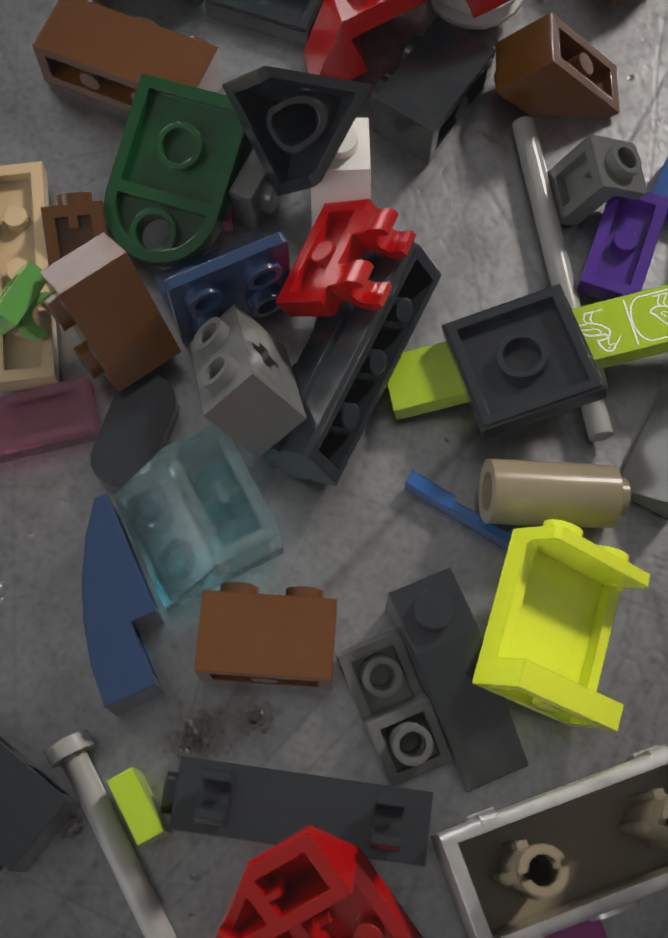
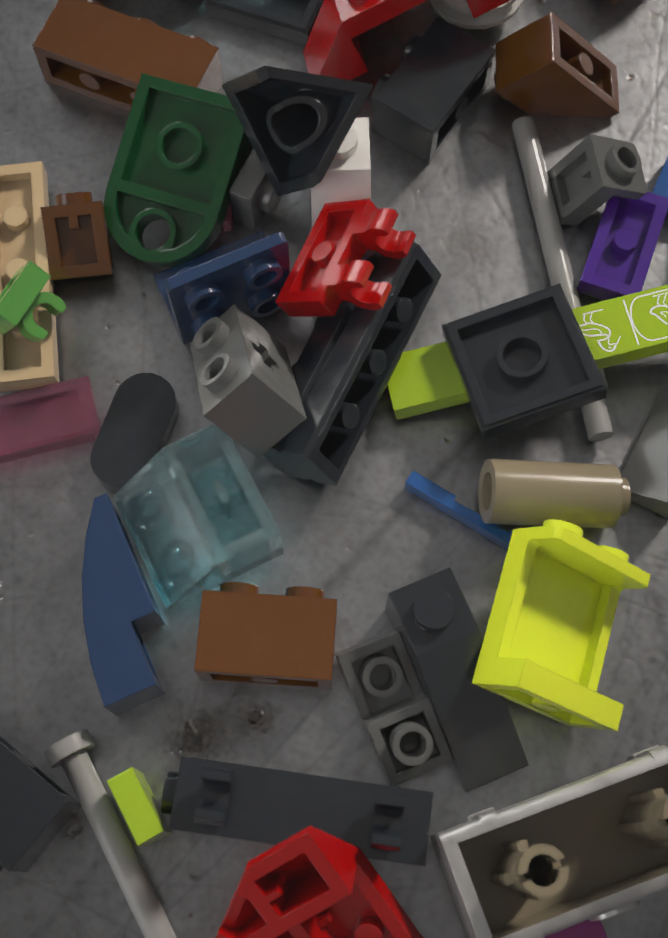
reddish brown brick [39,232,181,392] -> none

